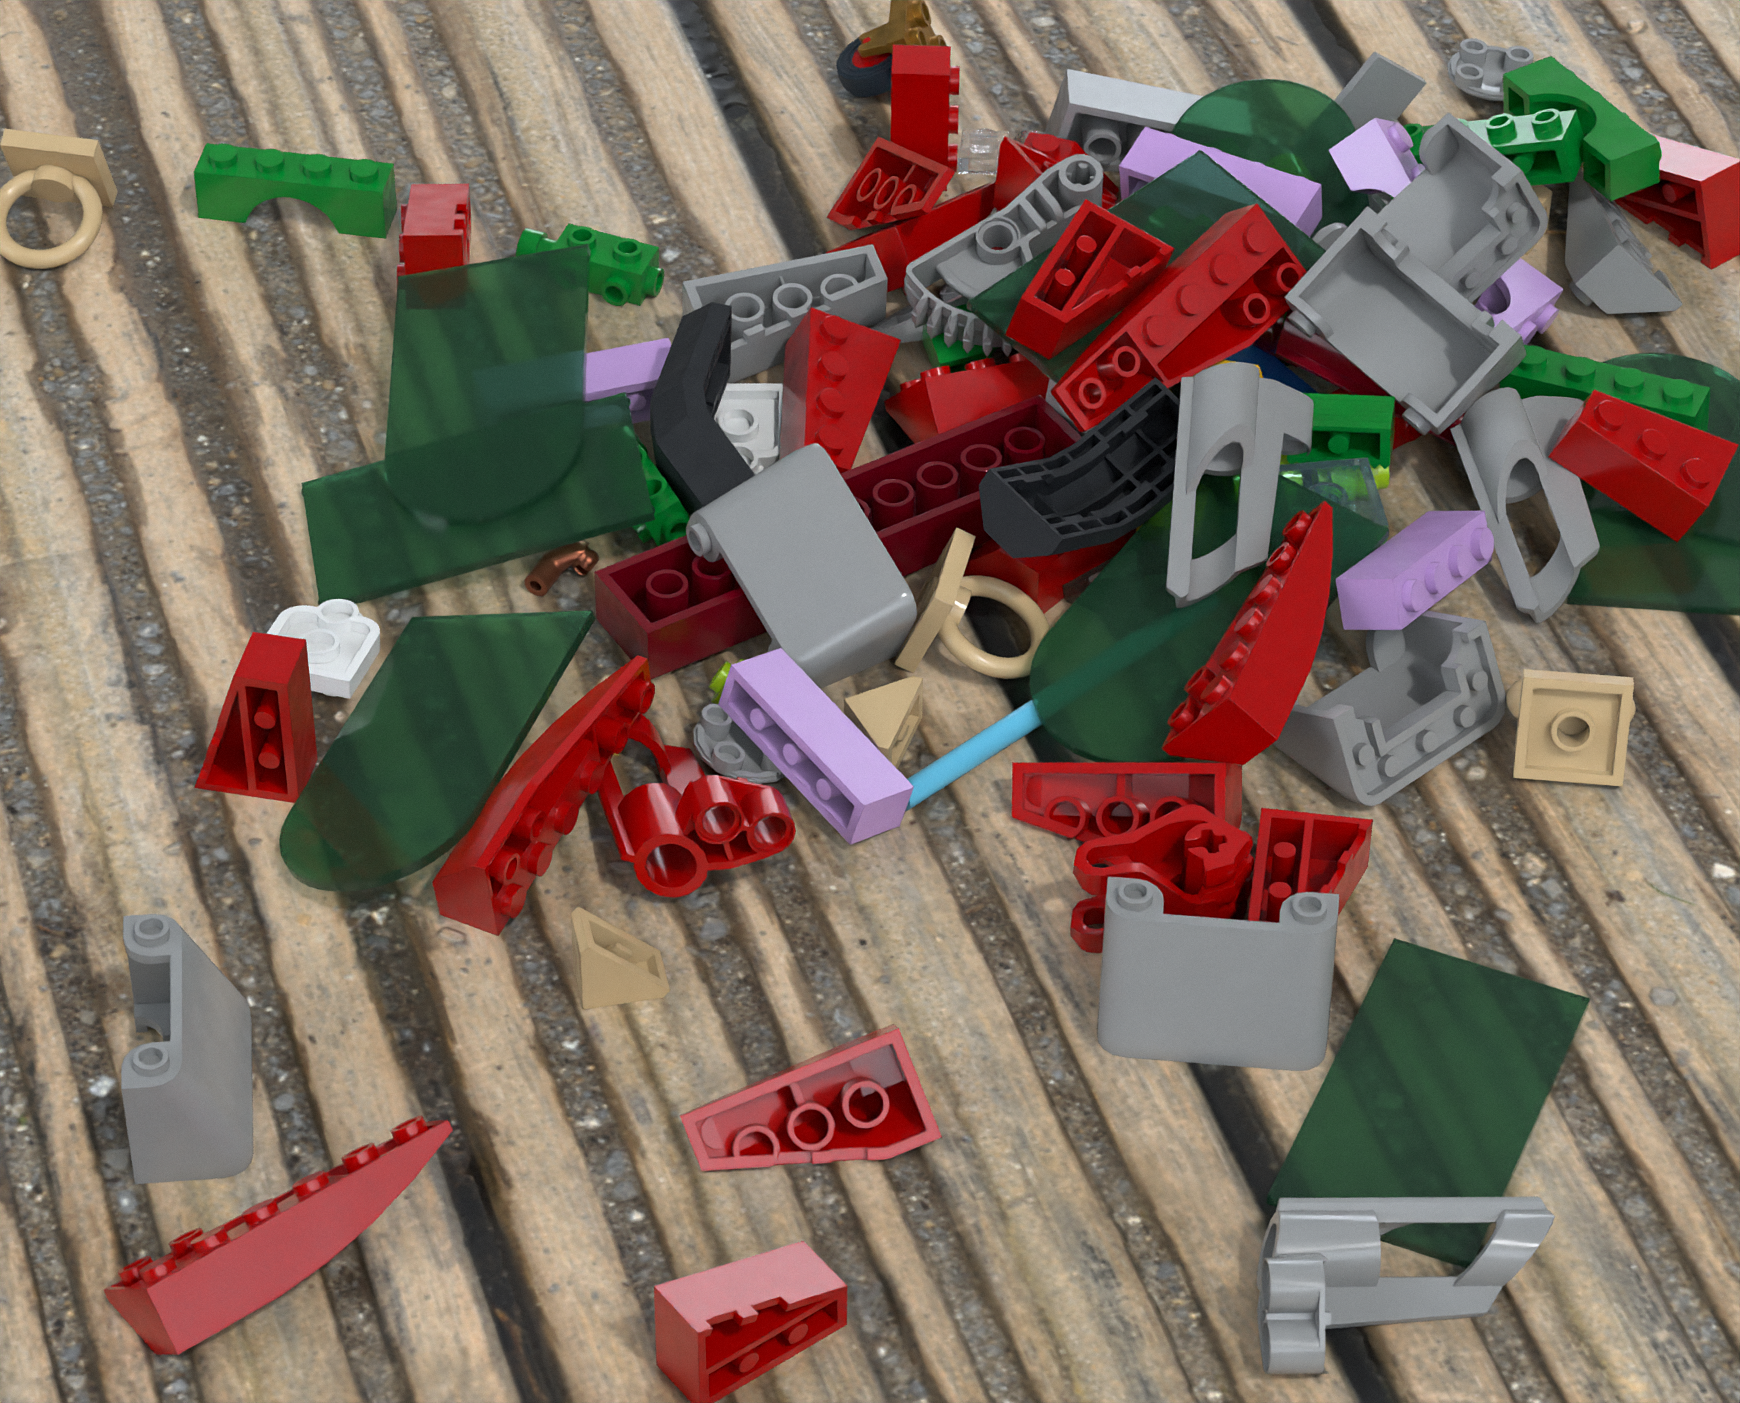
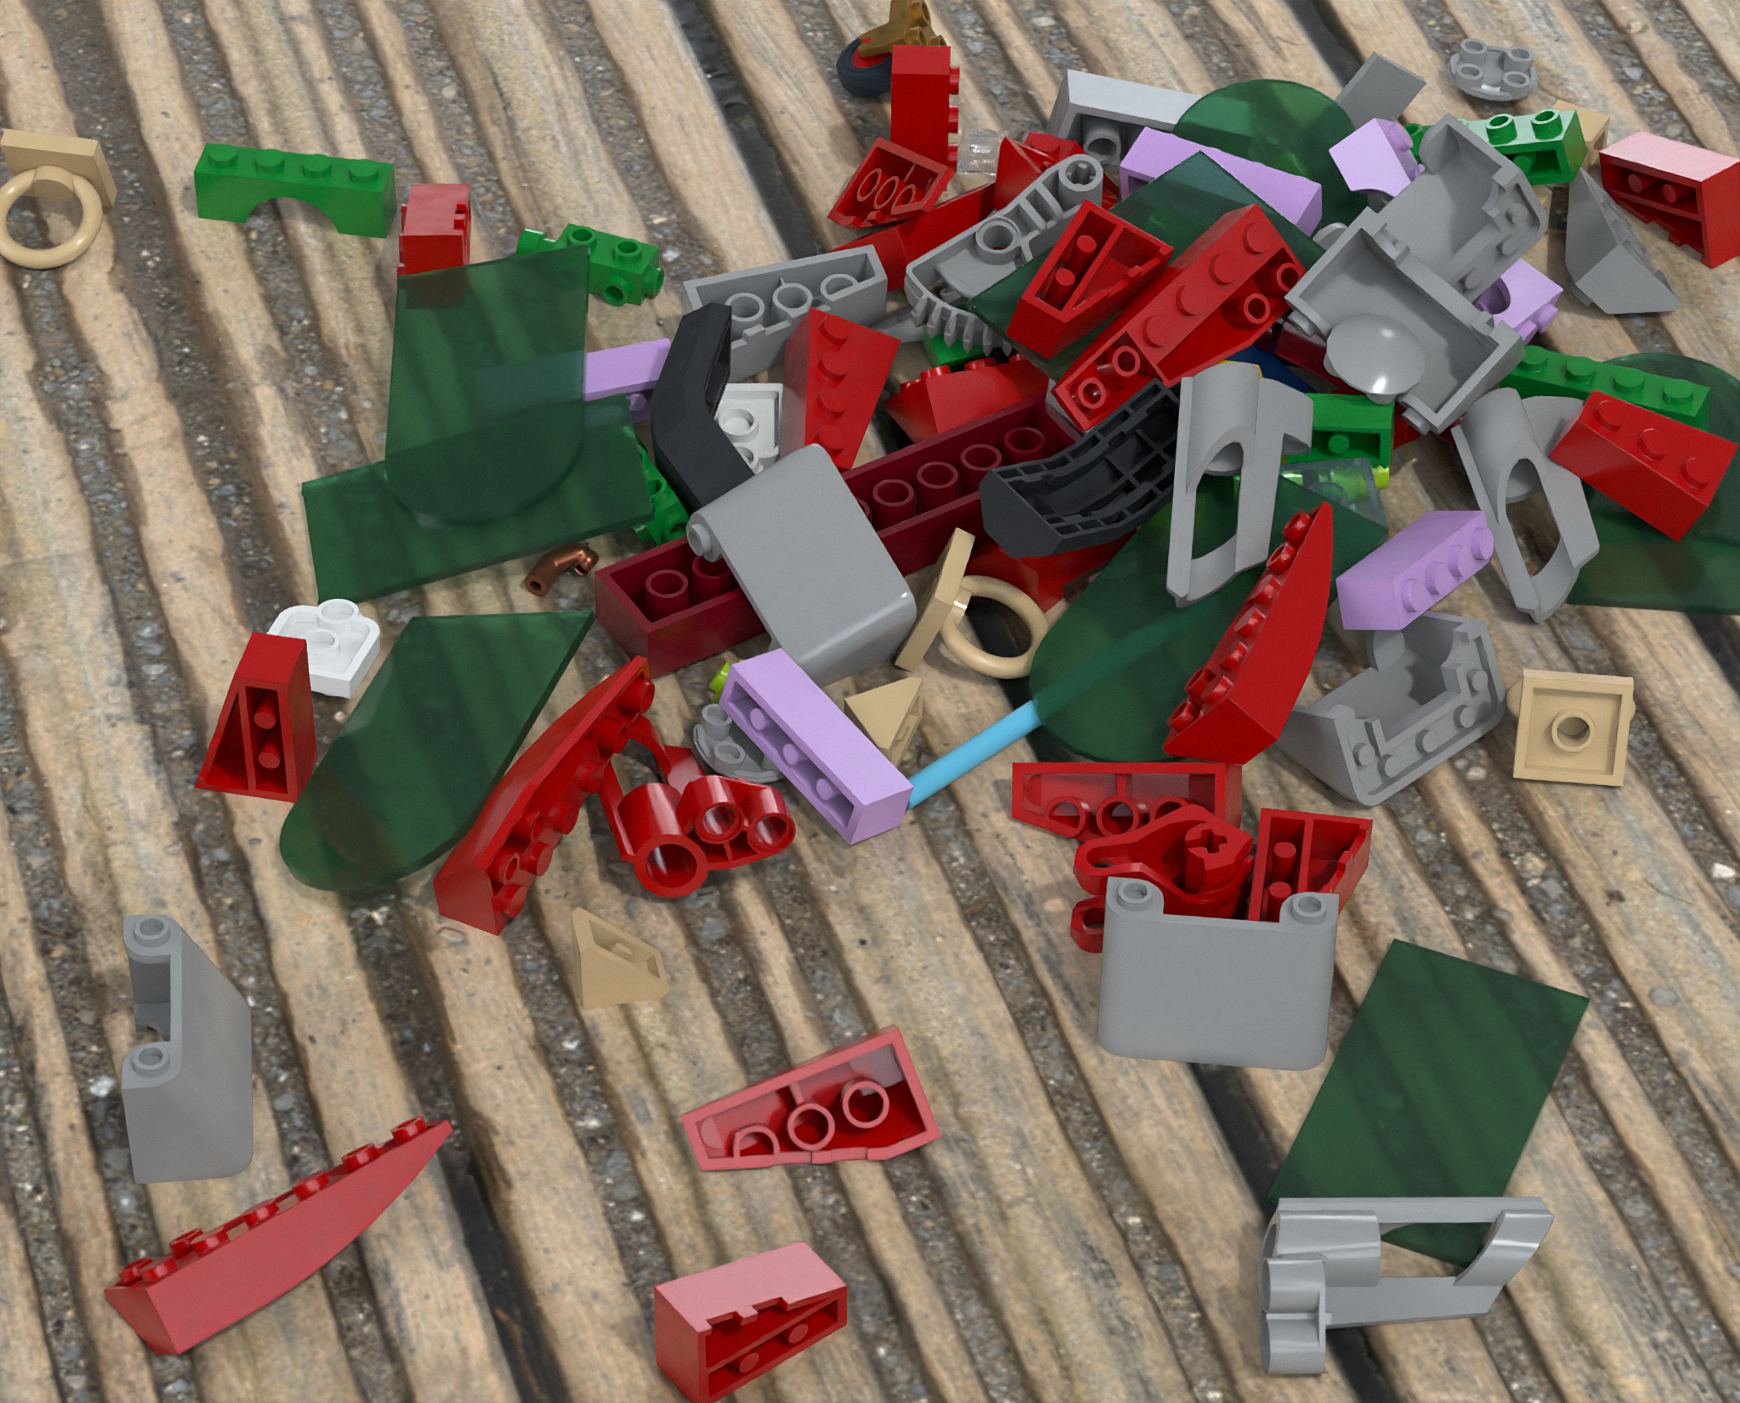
green arch [1503,56,1662,202] -> none
none -> light grey dish [1324,314,1426,405]

